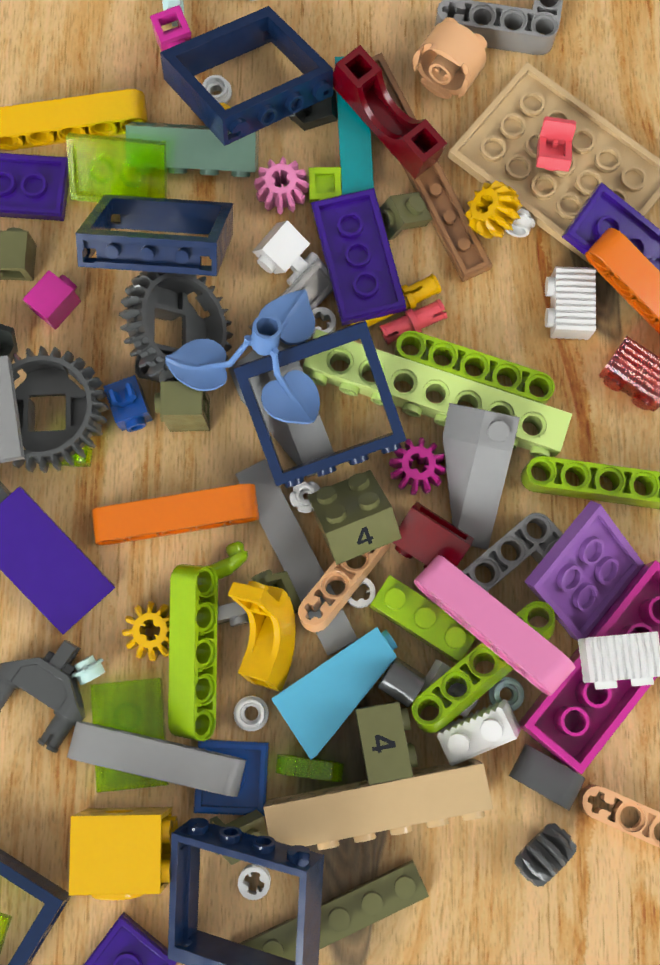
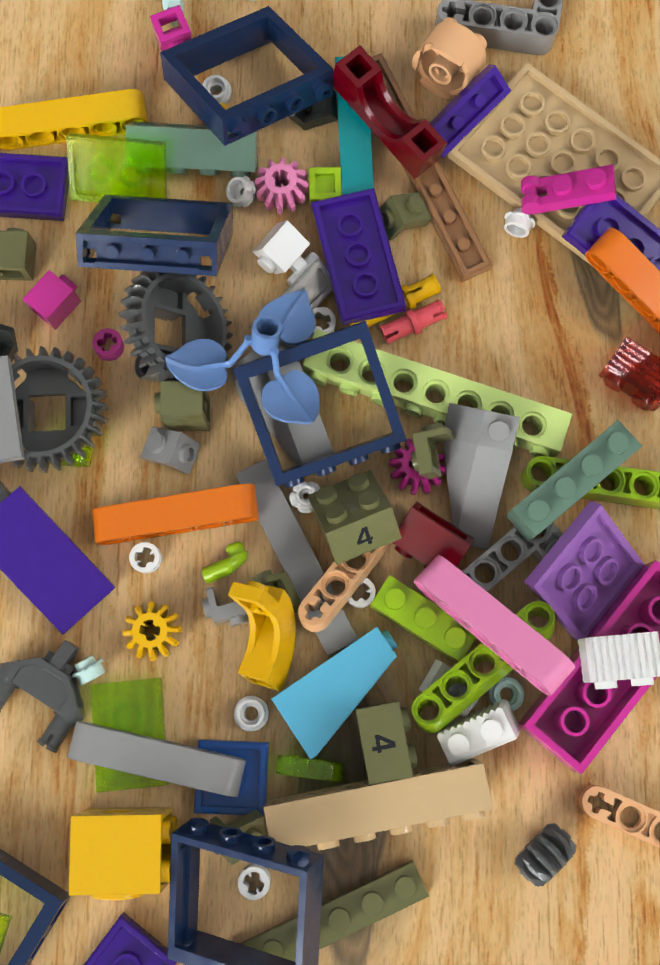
blue brick [103,375,153,432] -> none
lime beam [168,564,218,741] -> none
dark grey beam [378,657,426,708] -> none
lime beam [395,331,555,405] -> none
yellow gear [465,180,523,239] -> none
dark grey beam [509,744,586,811] -> none
coral bracket [536,116,576,172] -> none
white brick [544,266,596,340] -> none
none -> dark pink bush [92,328,124,361]
none -> white bush [129,542,162,573]
none -> light grey bracket [140,426,200,474]
none -> white plate [226,176,256,208]
none -> olive bracket [411,423,455,479]
none -> dark purple plate [430,64,511,158]
none -> sand green brick [506,420,642,542]
none -> dark pink plate [521,164,617,215]

